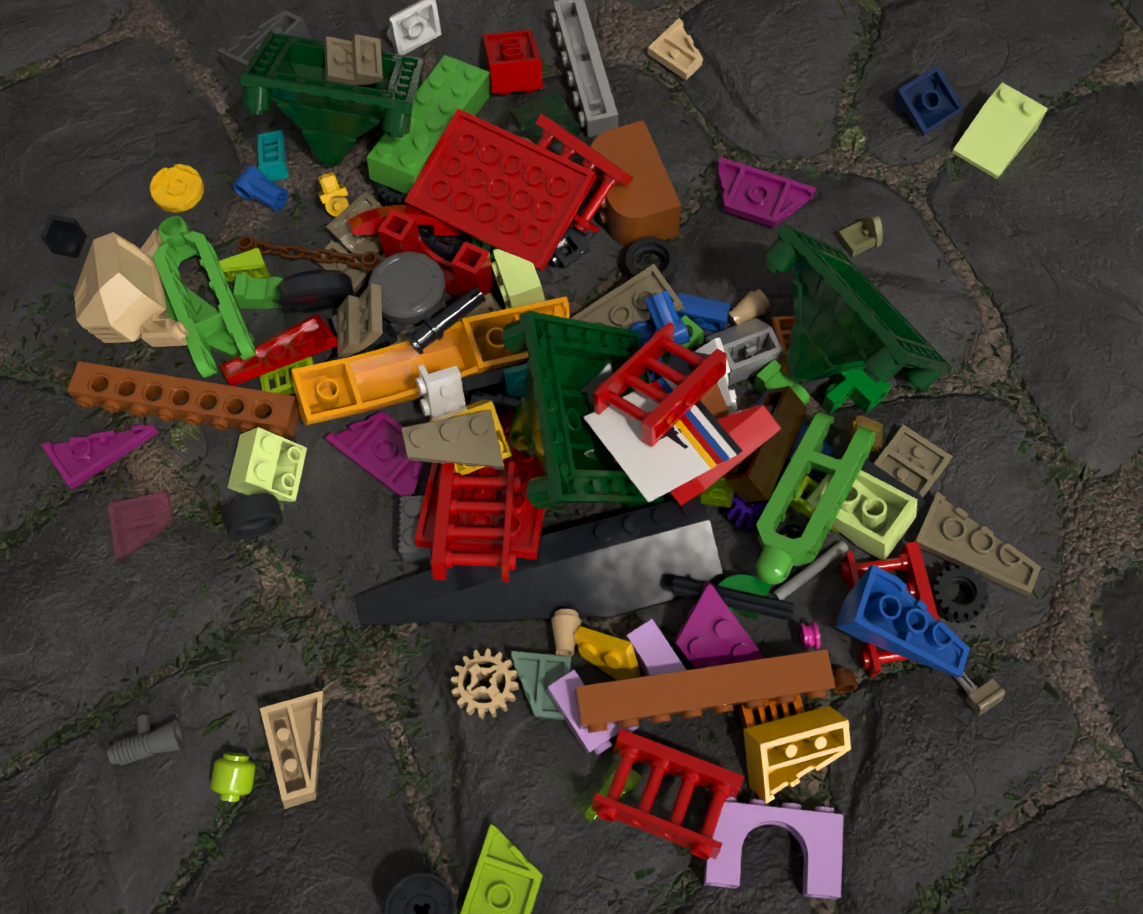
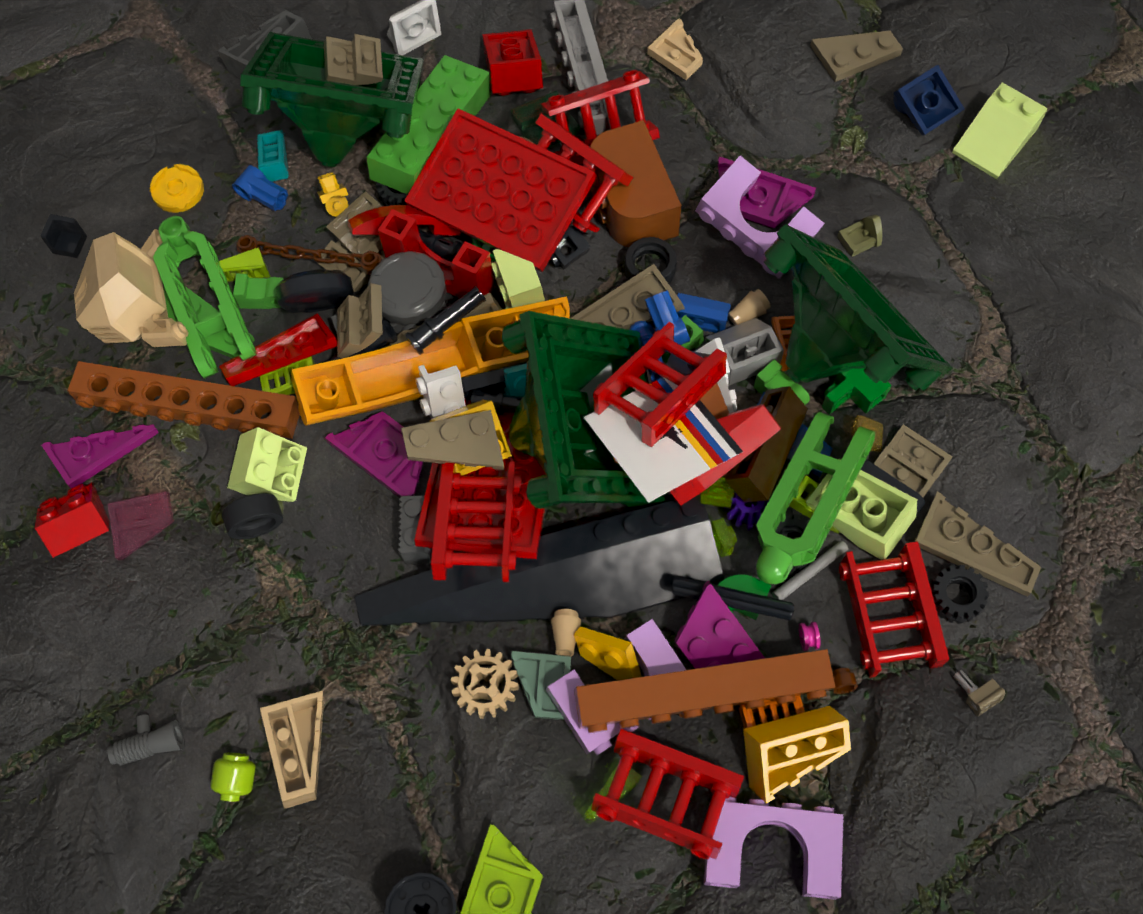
blue wedge [835,565,970,678] -> none
none -> red slope [35,483,109,558]
none -> red fence [541,70,660,165]
none -> lavender arch [695,156,825,279]
none -> clear neon green plate [711,518,737,558]
none -> dark tan wing [810,31,903,82]

